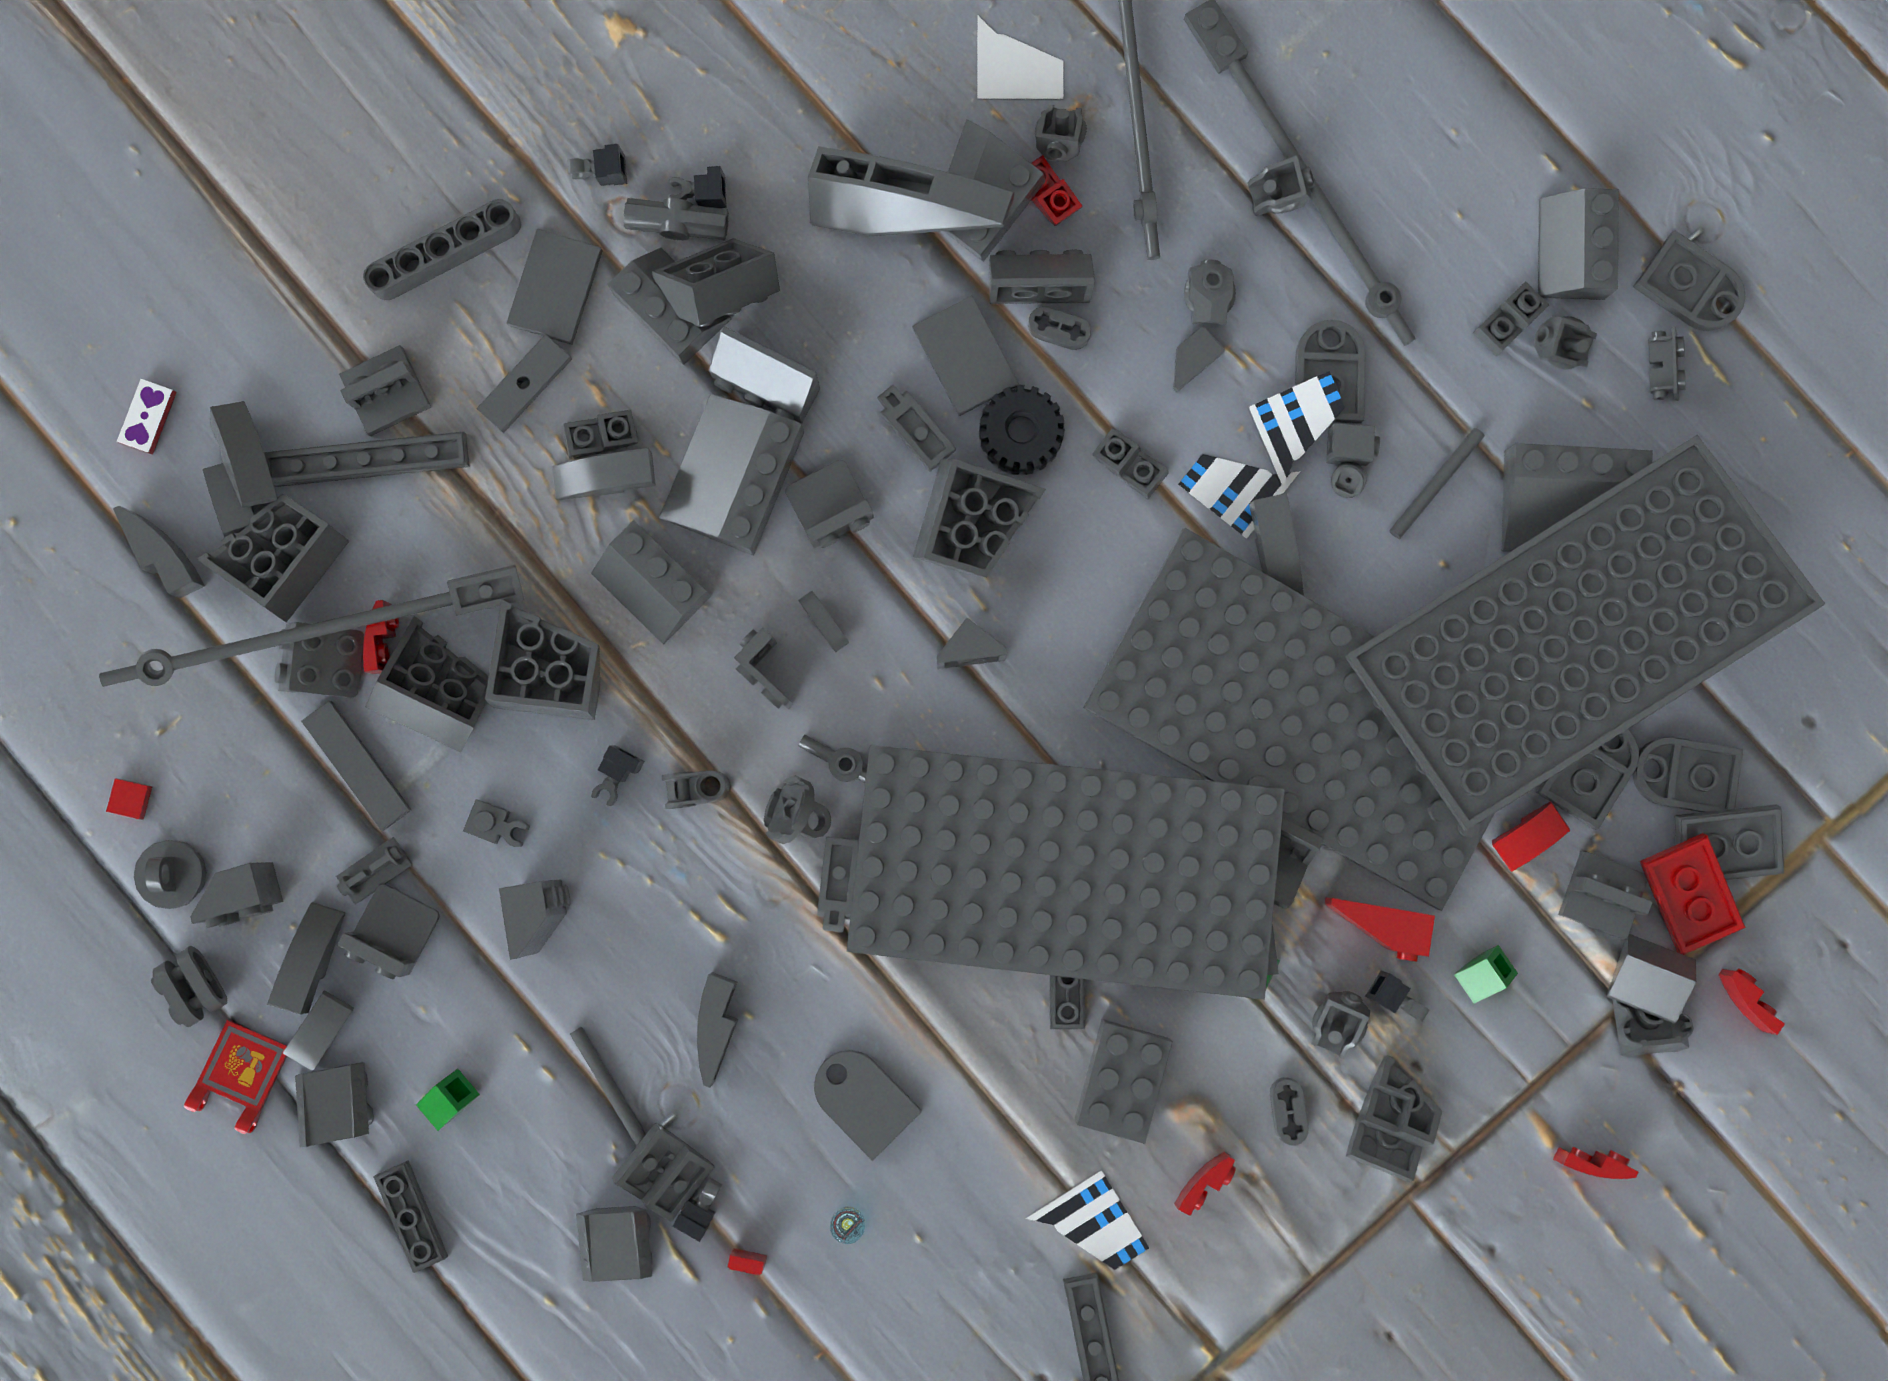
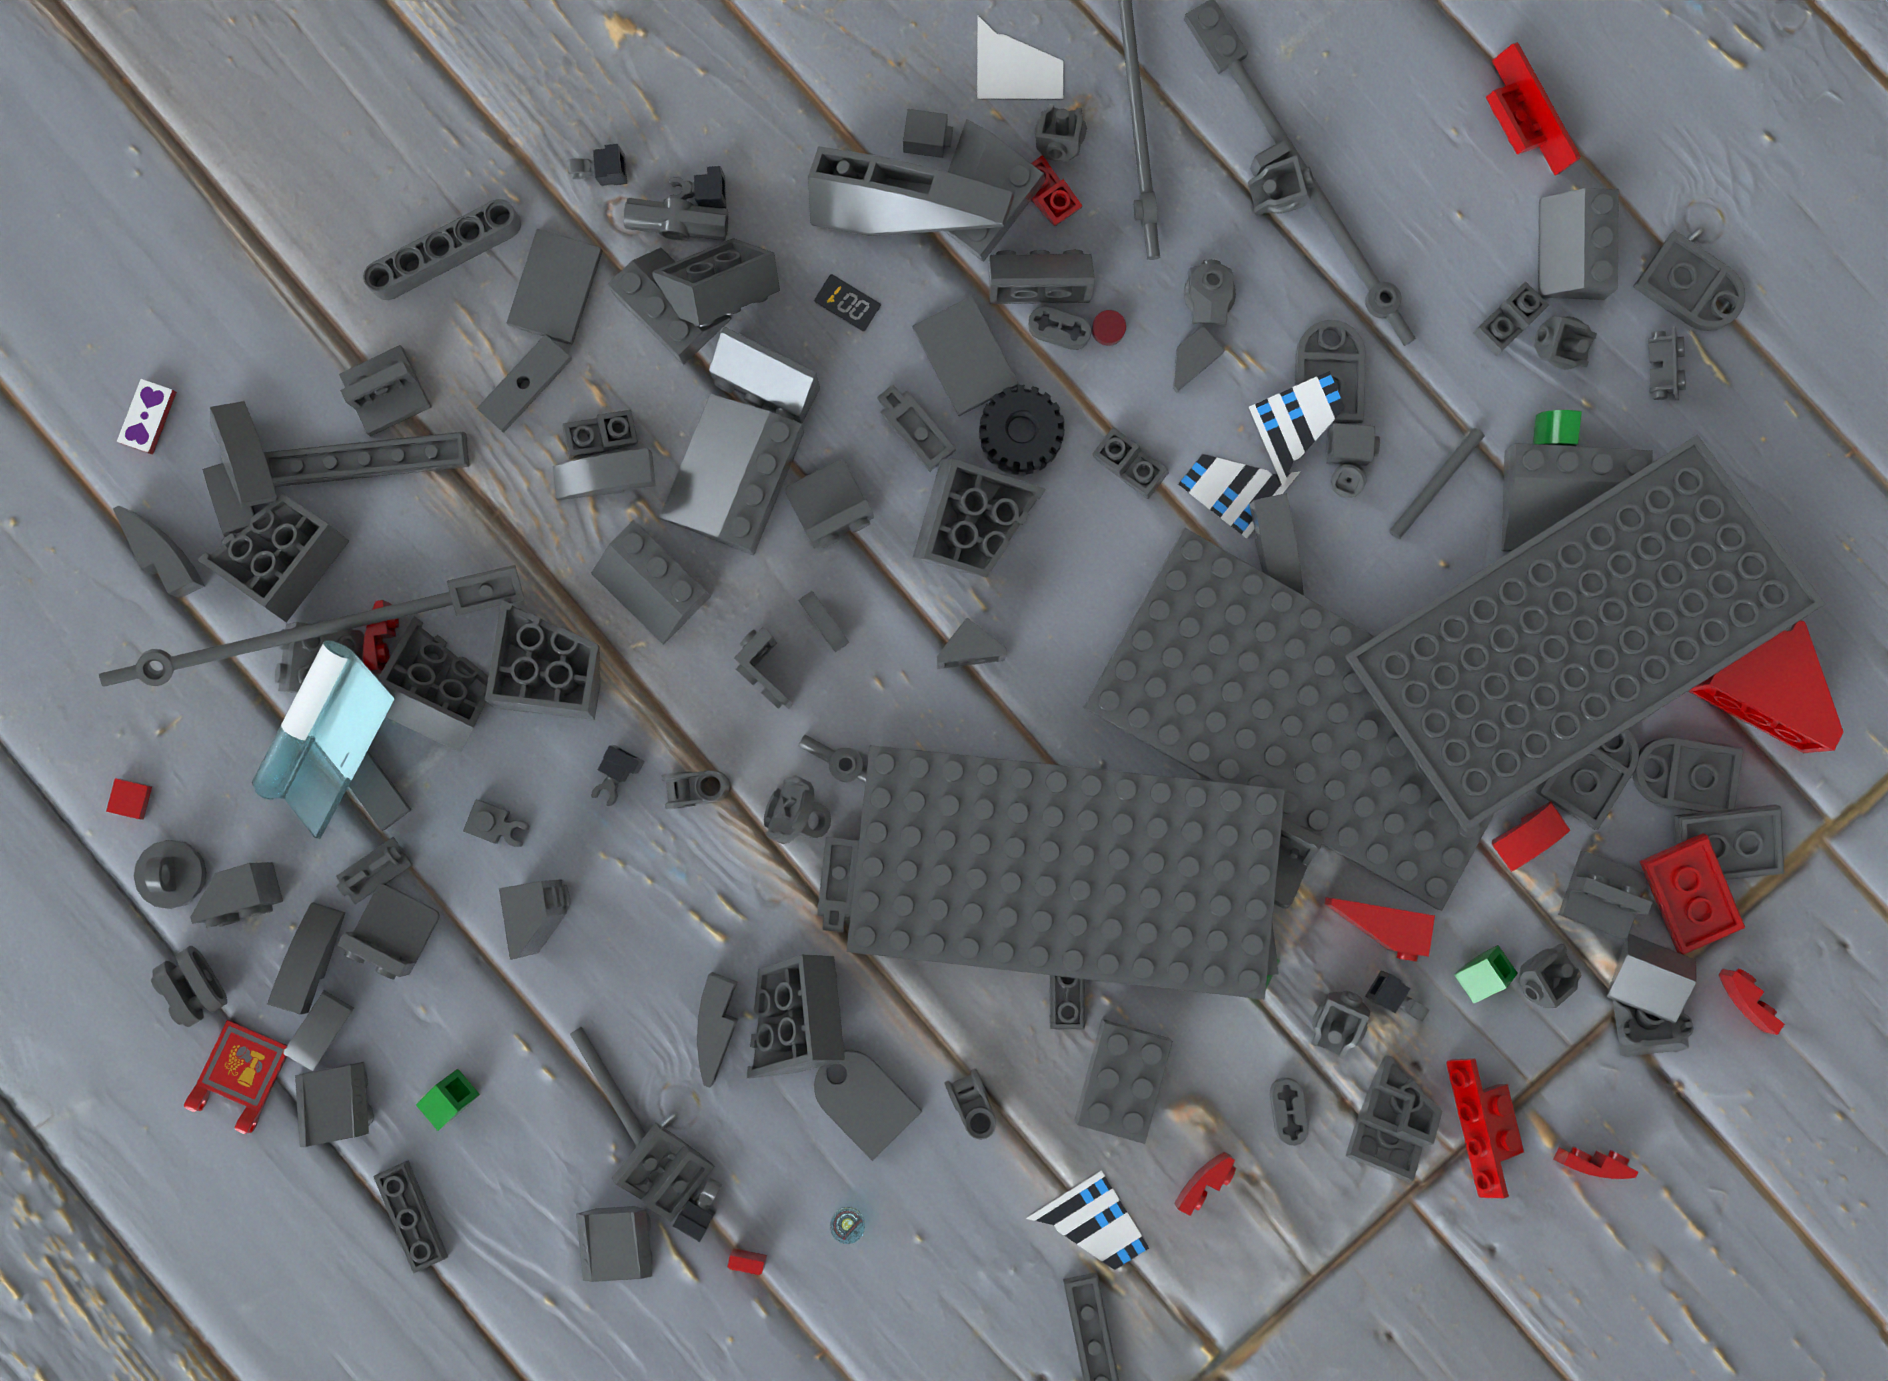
none -> clear light blue door [252,641,394,839]
none -> dark grey wedge [747,954,845,1078]
none -> black sticker [814,274,881,331]
none -> dark grey brick [903,109,953,158]
none -> dark grey piece [944,1068,996,1140]
none -> dark red tile [1092,310,1126,346]
none -> dark grey tile [1250,141,1290,176]
none -> red bracket [1446,1058,1524,1199]
none -> red bracket [1486,42,1581,176]
none -> dark grey hand [1519,944,1582,1008]
none -> green brick [1533,410,1582,446]
none -> red ladder [1688,620,1844,753]

